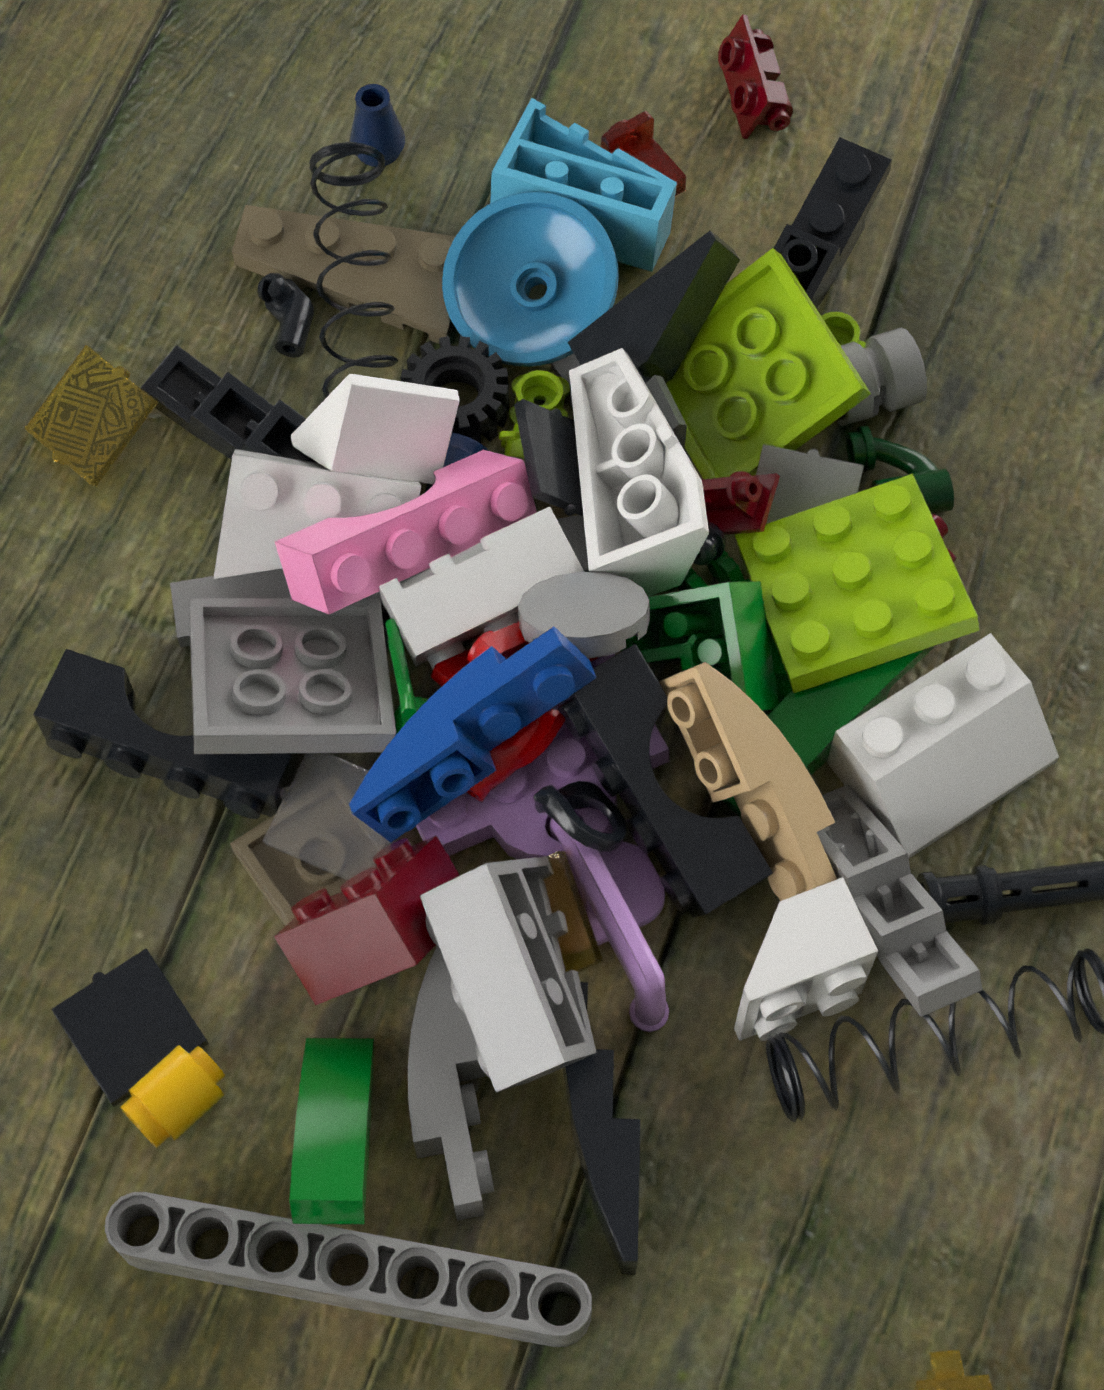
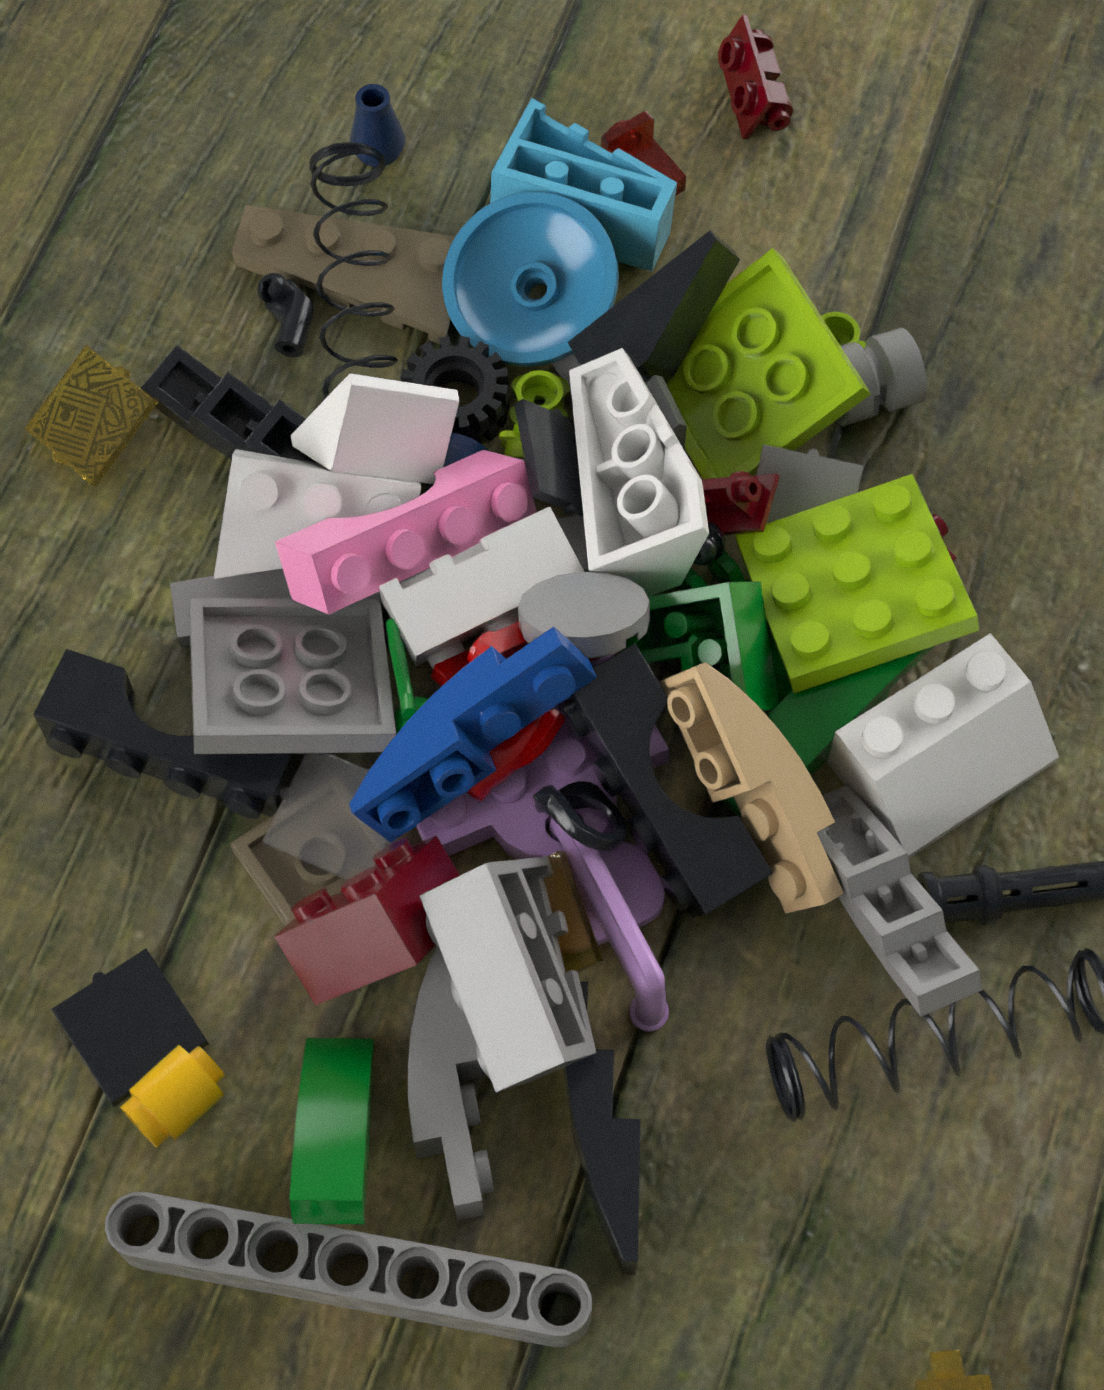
white slope [734,877,878,1041] -> none
black slope [774,137,892,309] -> none
dark green plant [846,425,954,514] -> none

